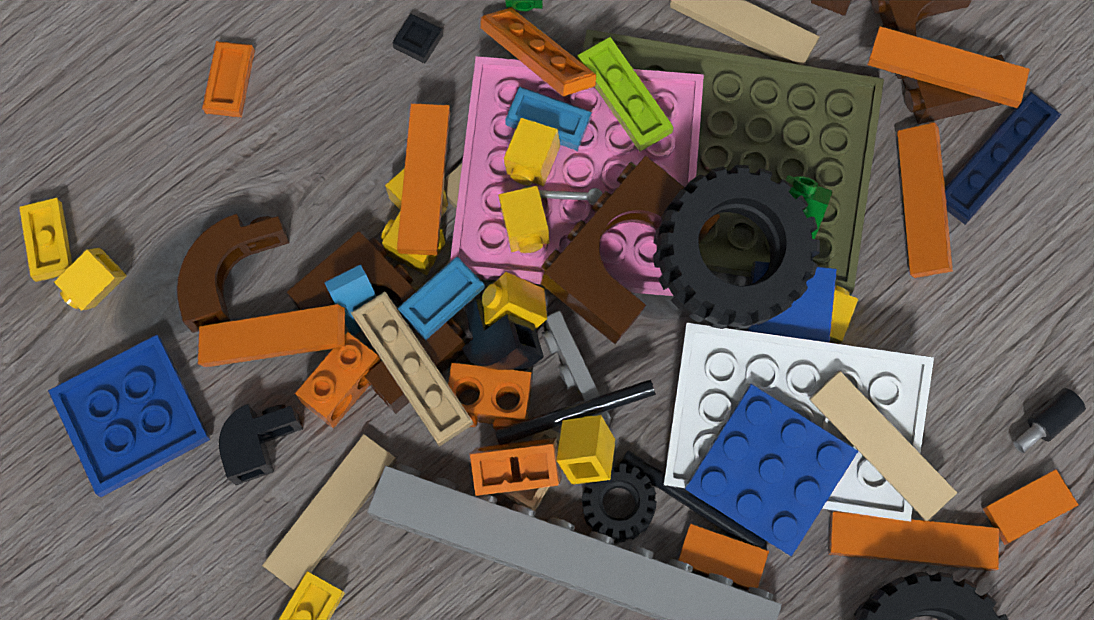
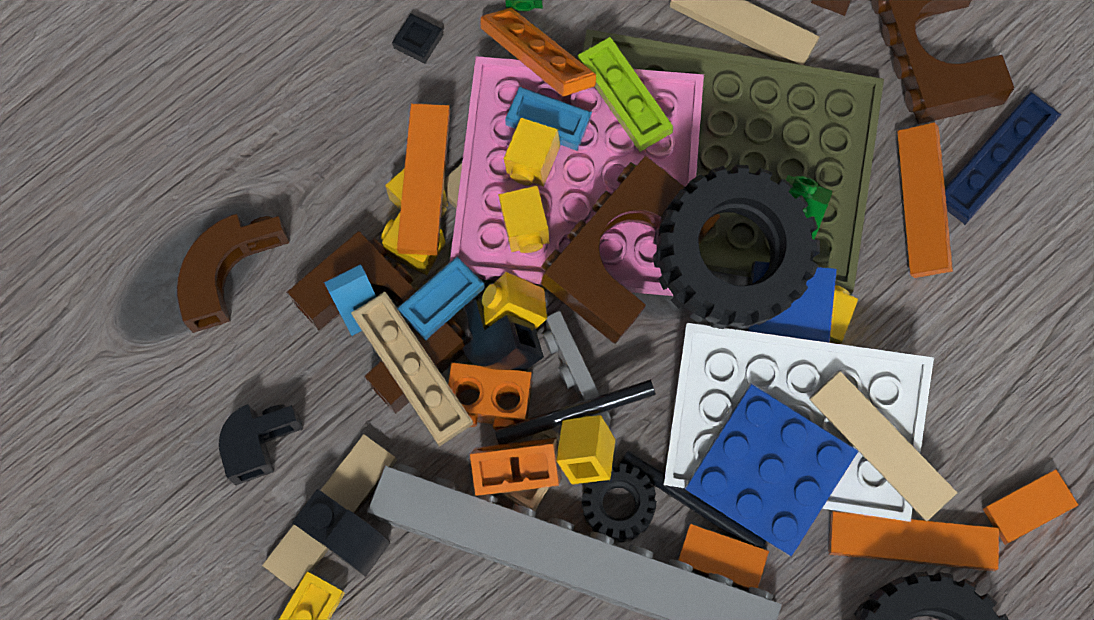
yellow plate [19,198,72,282] -> none
blue plate [48,335,211,497] -> none
yellow brick [54,248,127,311] -> none
orange tile [198,304,345,367] -> none
orange tile [202,41,255,118] -> none
orange brick [295,332,381,429] -> none
light grey hinge [523,186,603,205] -> none
orange tile [867,26,1030,108] -> none
black piece [1013,388,1086,453] -> none
none -> black brick [292,489,390,577]

